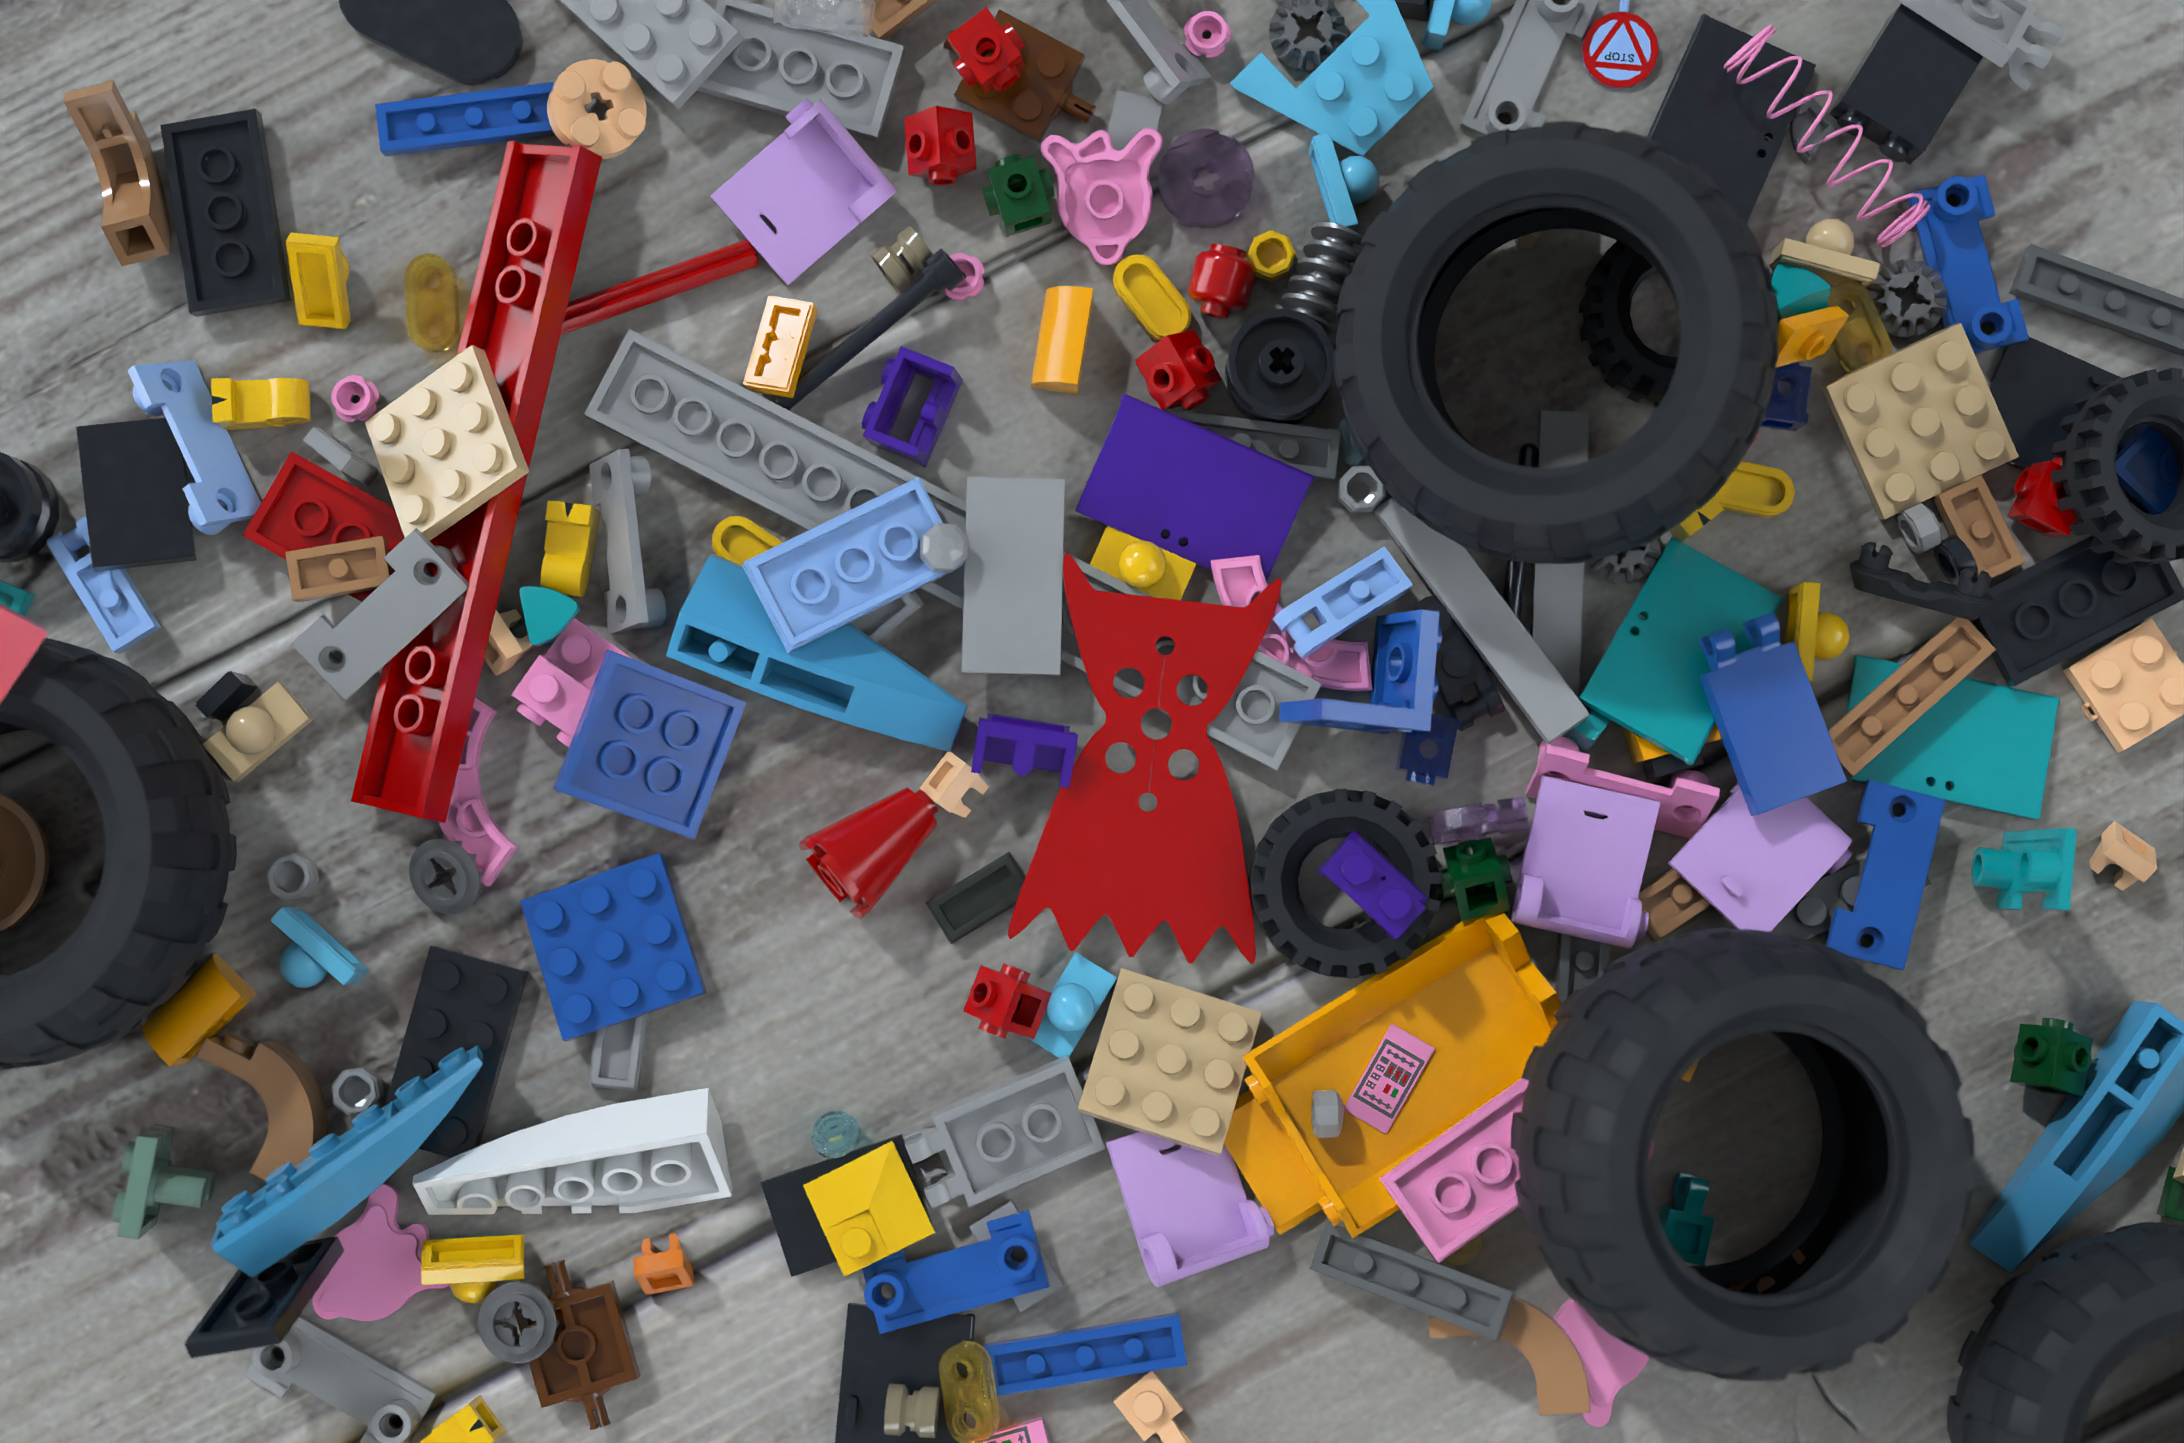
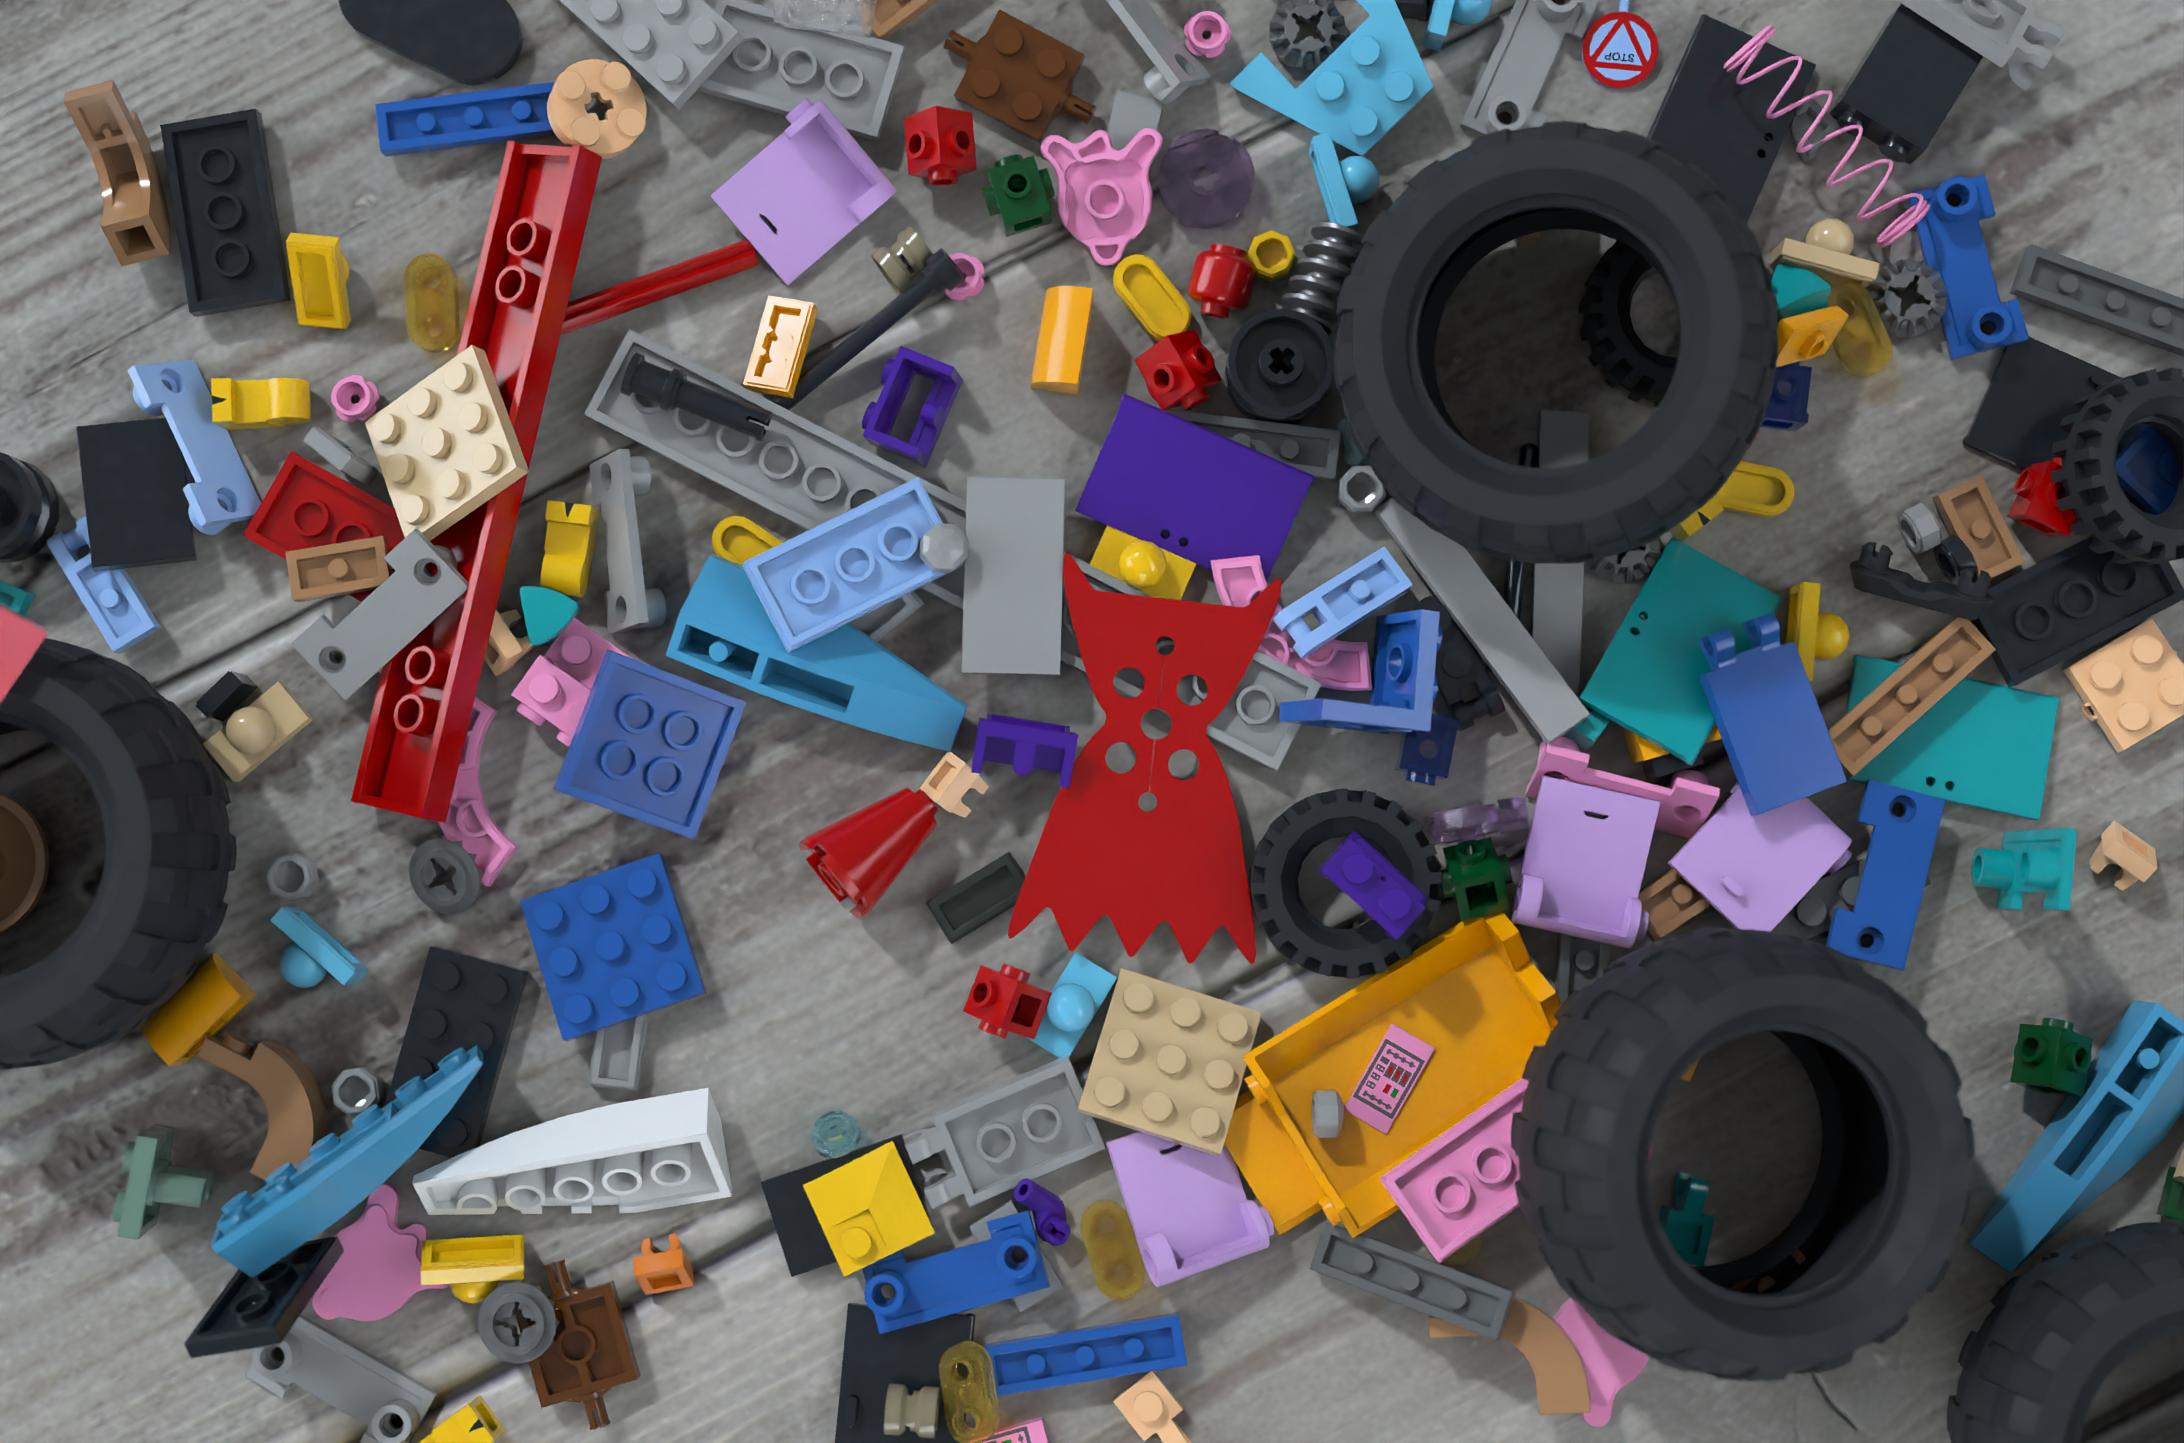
red brick [947,7,1025,94] -> none
tan plate [1821,323,2019,519] -> none
none -> black pin [621,353,772,441]
none -> dark purple arm [1014,1178,1071,1246]
none -> clear yellow plate [1080,1199,1145,1300]

